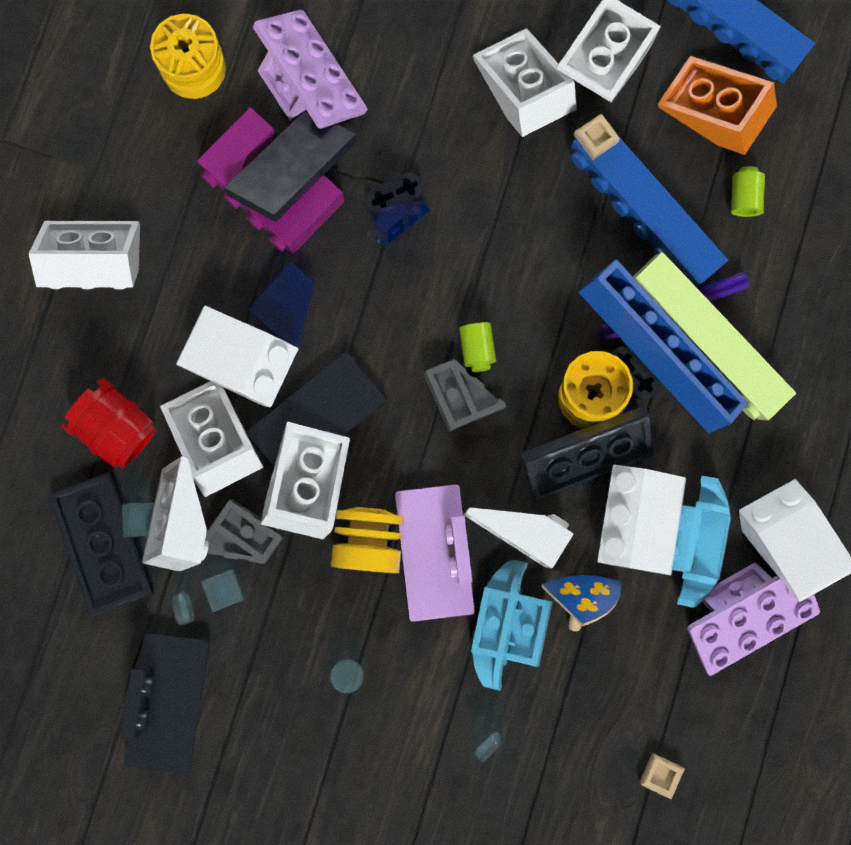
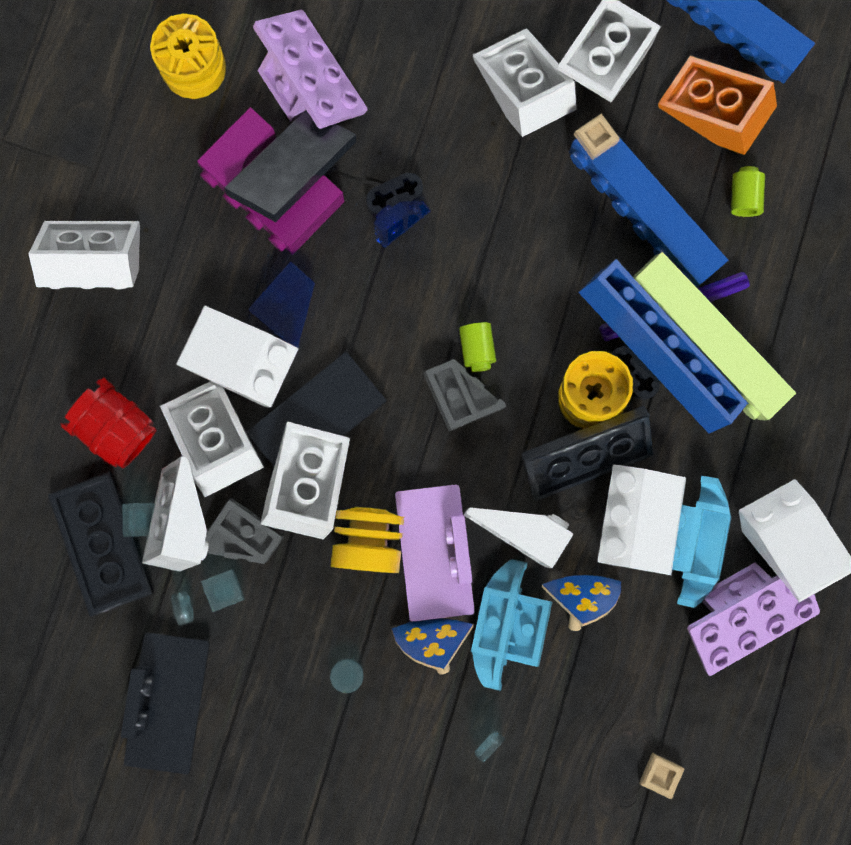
none -> blue shield [392,618,474,674]

